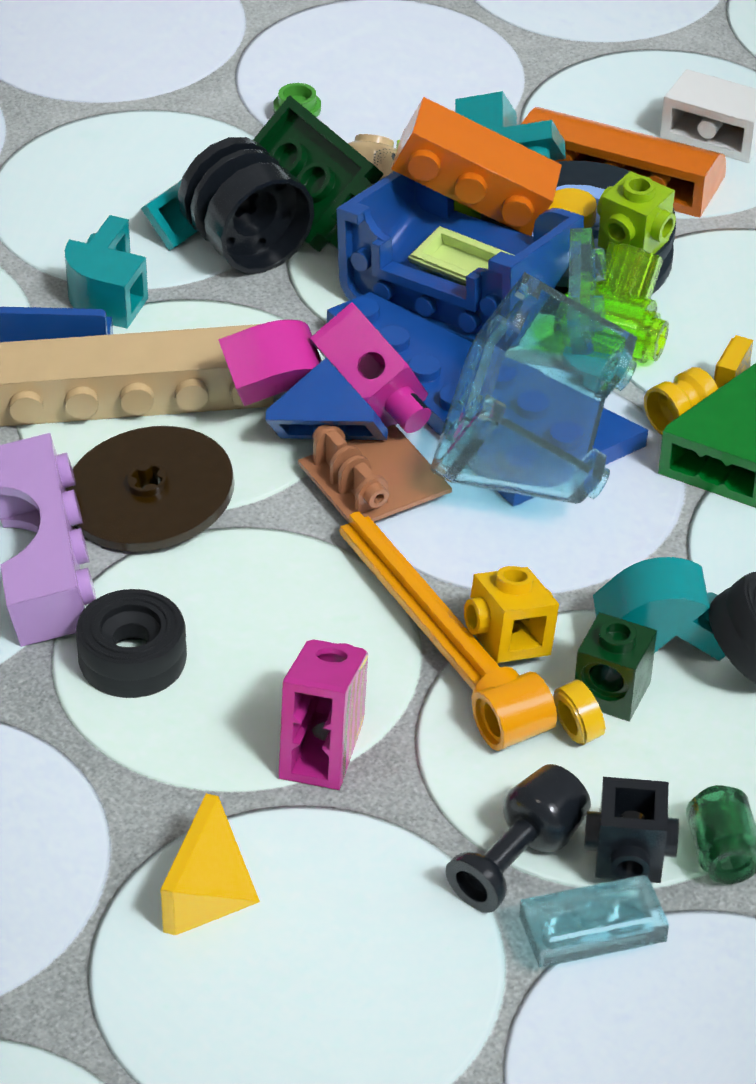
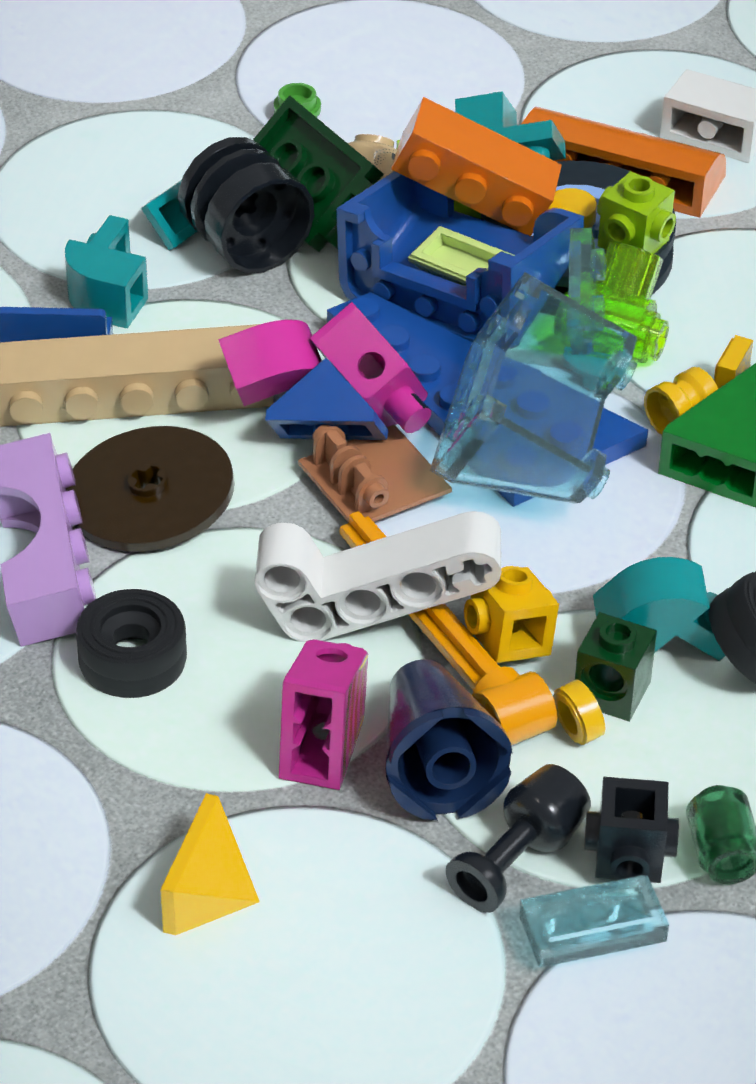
none -> white beam [254,511,502,642]
none -> dark blue cone [385,659,513,820]

